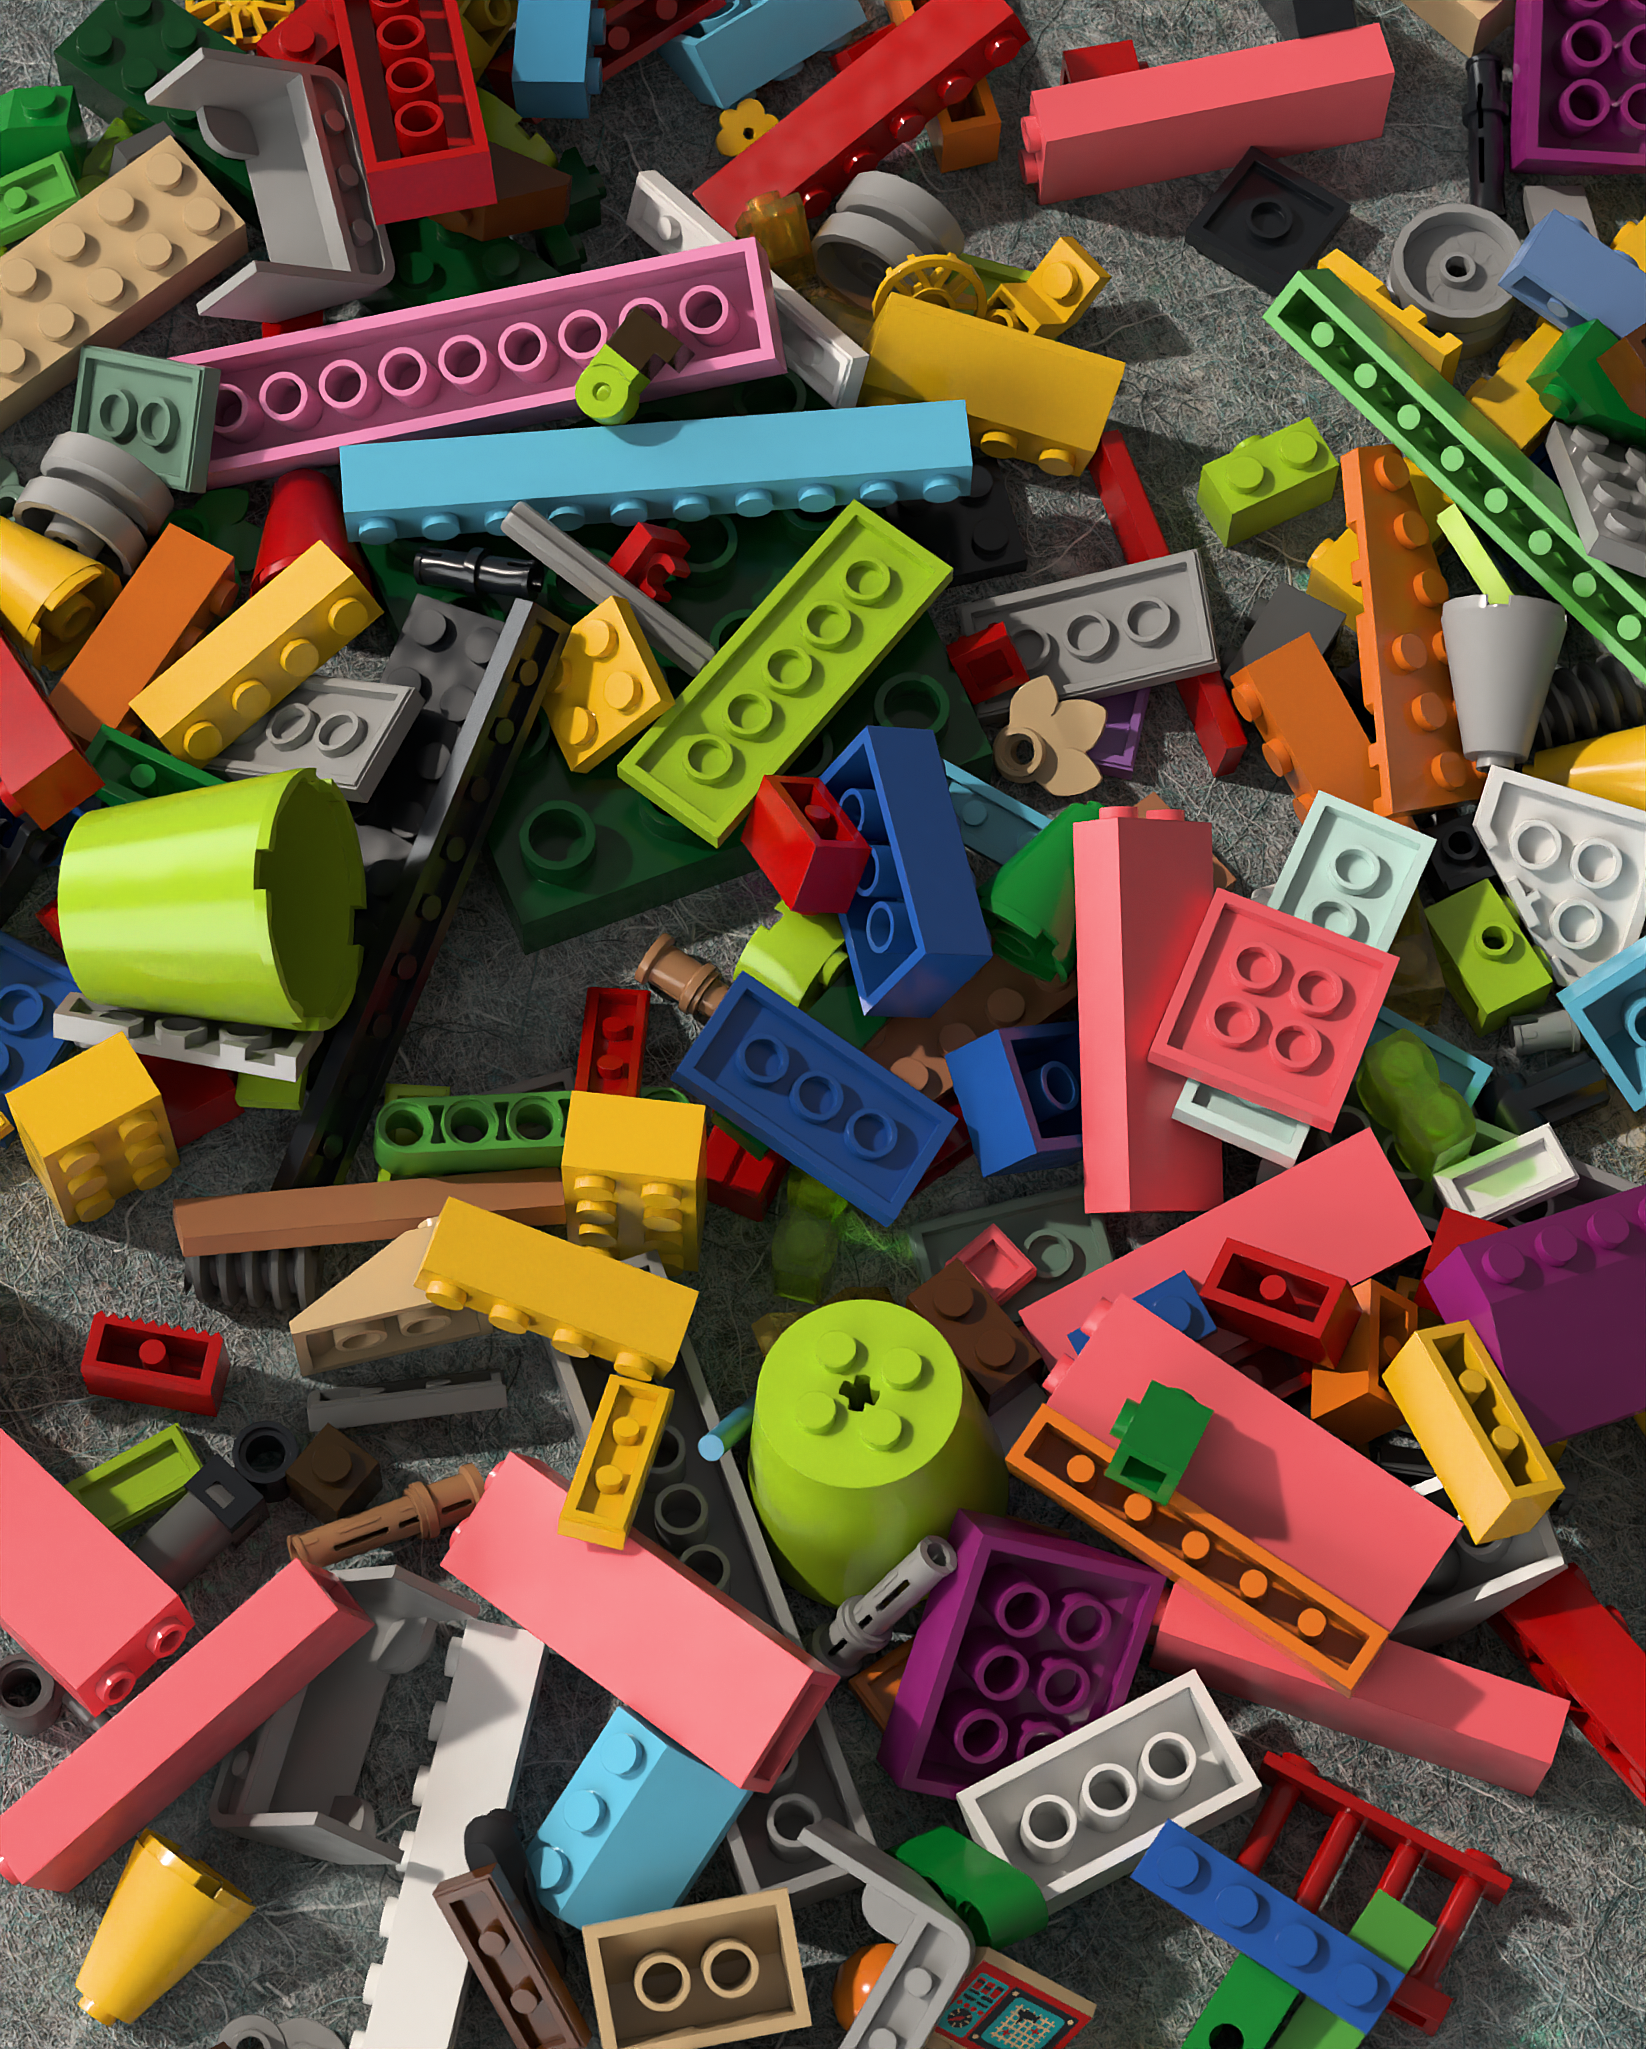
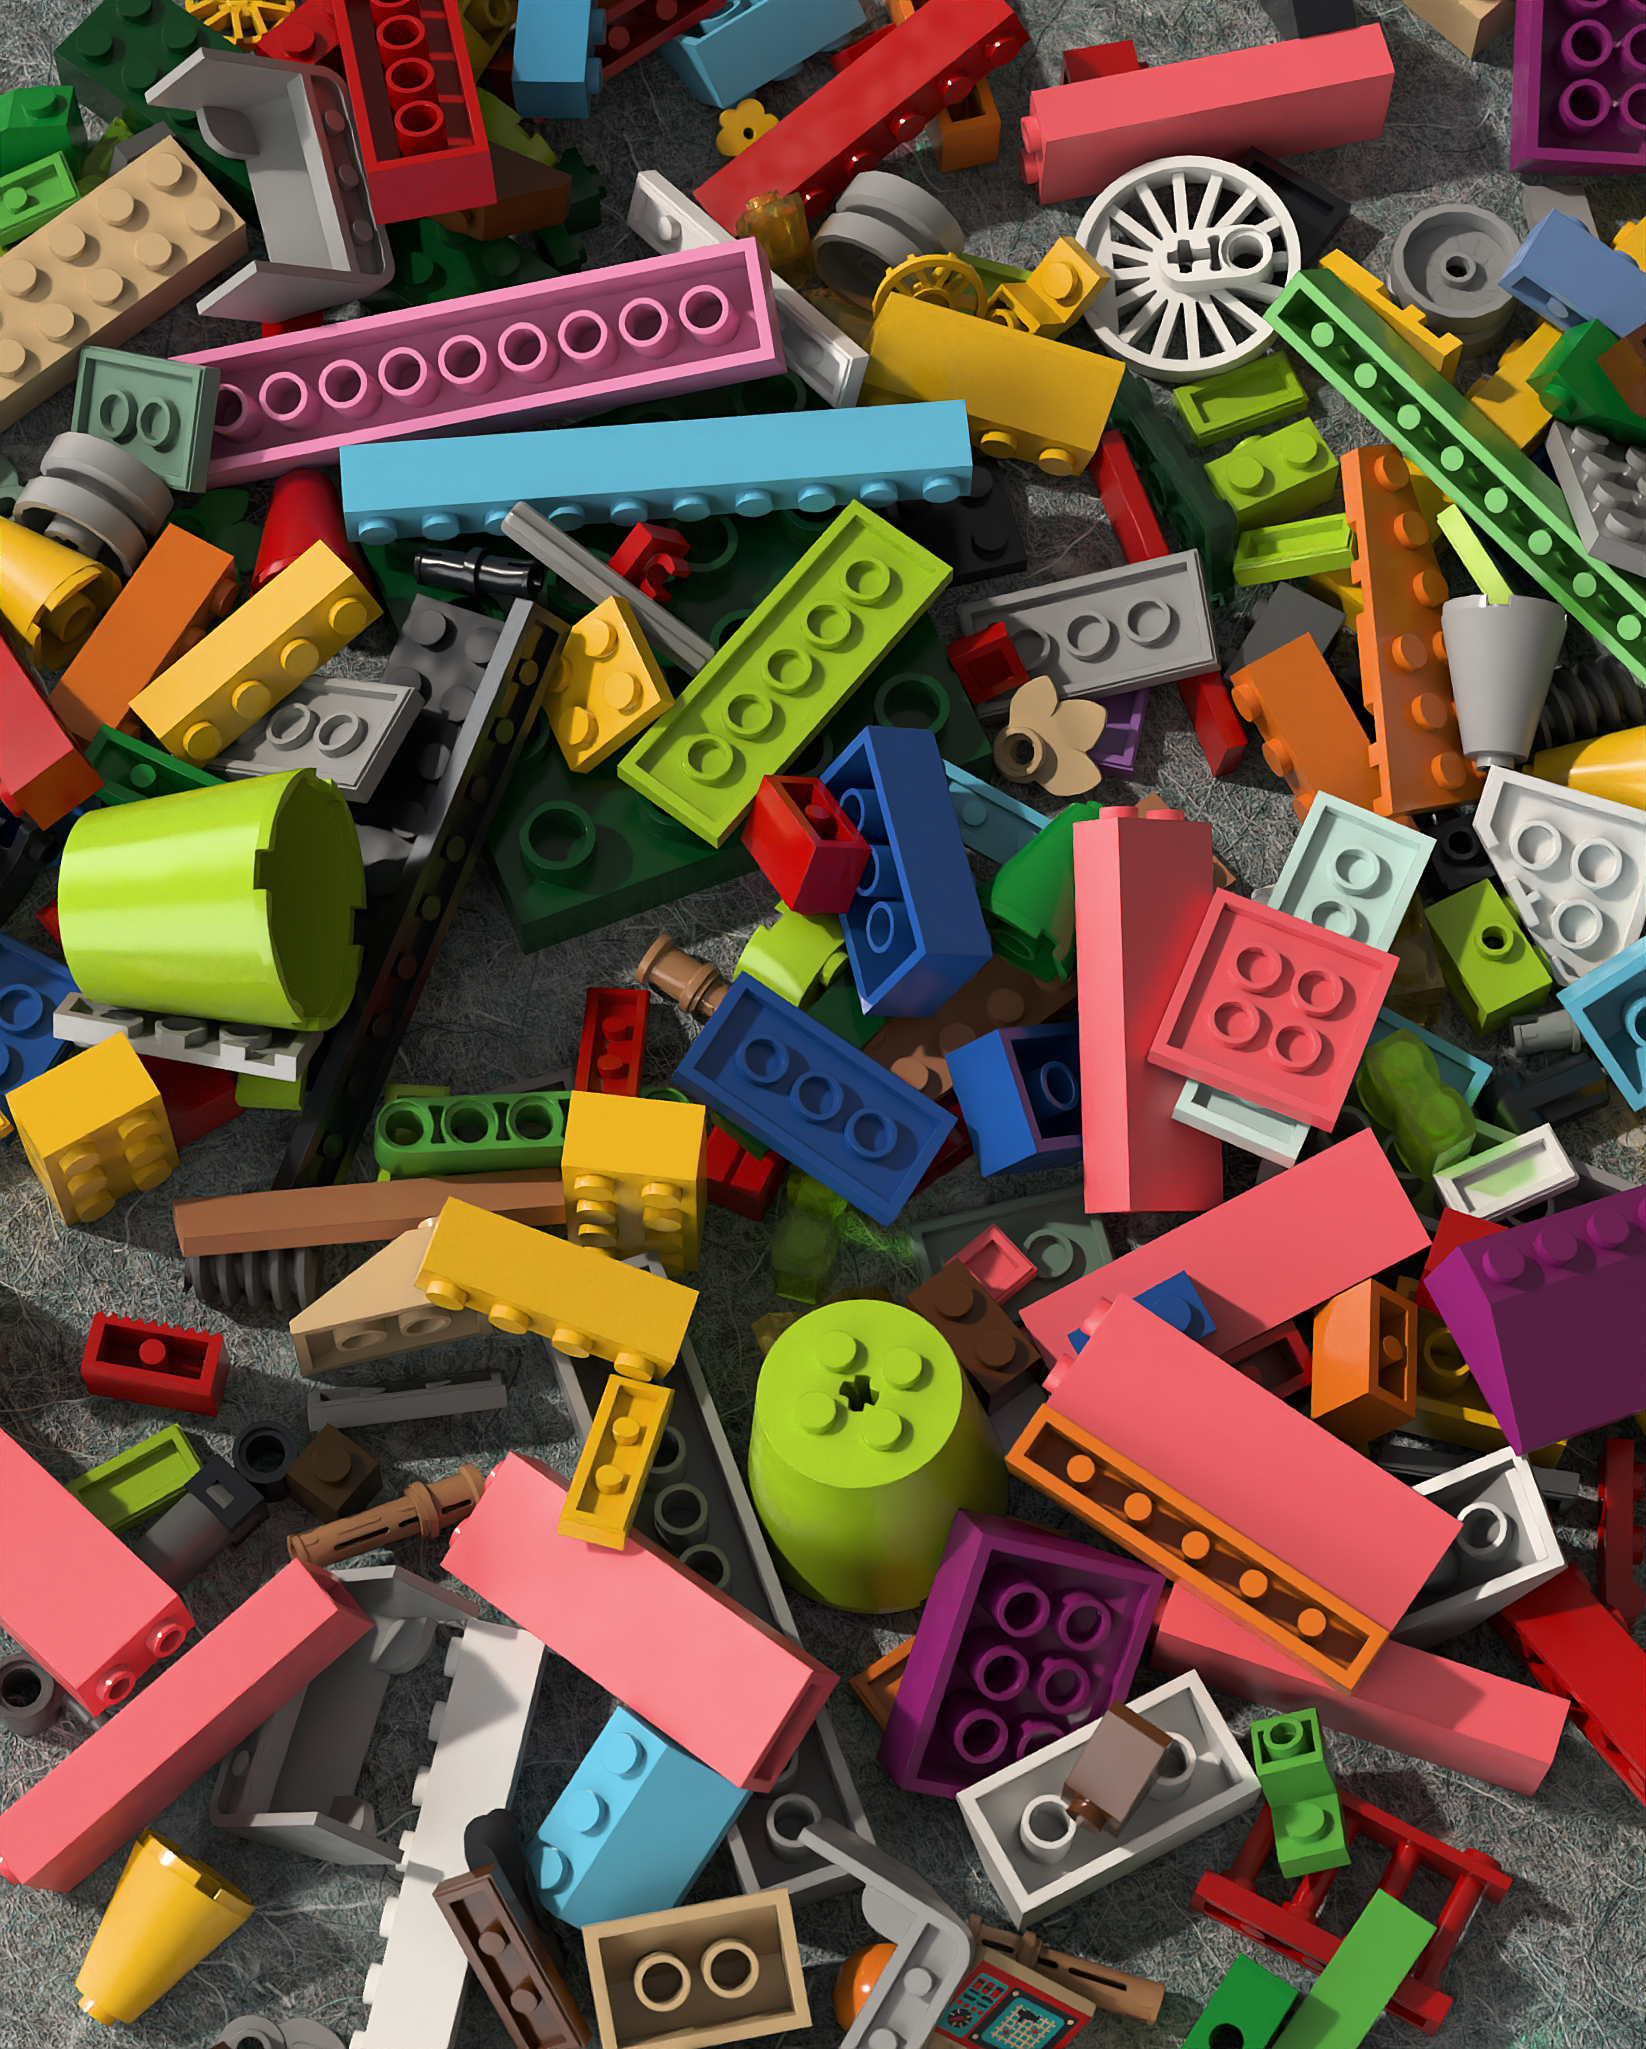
leg [575,305,695,426] -> none
bar [698,1391,757,1461] -> none
light grey pin [807,1535,958,1681] -> none
green beam [883,1825,1049,1951] -> none
green brick [1104,1379,1214,1506] -> none
blue brick [1130,1818,1406,2037] -> none
red brick [1199,1237,1363,1370] -> none
yellow brick [1381,1319,1565,1545] -> none
black pin [1462,54,1509,222] -> none
none -> medium nougat pin [967,1913,1166,2026]
none -> slope [1060,1699,1173,1838]
none -> white piece [1075,155,1301,383]
none -> clear green wing [1108,358,1238,610]
none -> lime tile [1172,350,1309,449]
none -> lime tile [1233,513,1359,588]
none -> bright green slope [1250,1707,1352,1879]
none -> red plate [1596,1438,1646,1630]

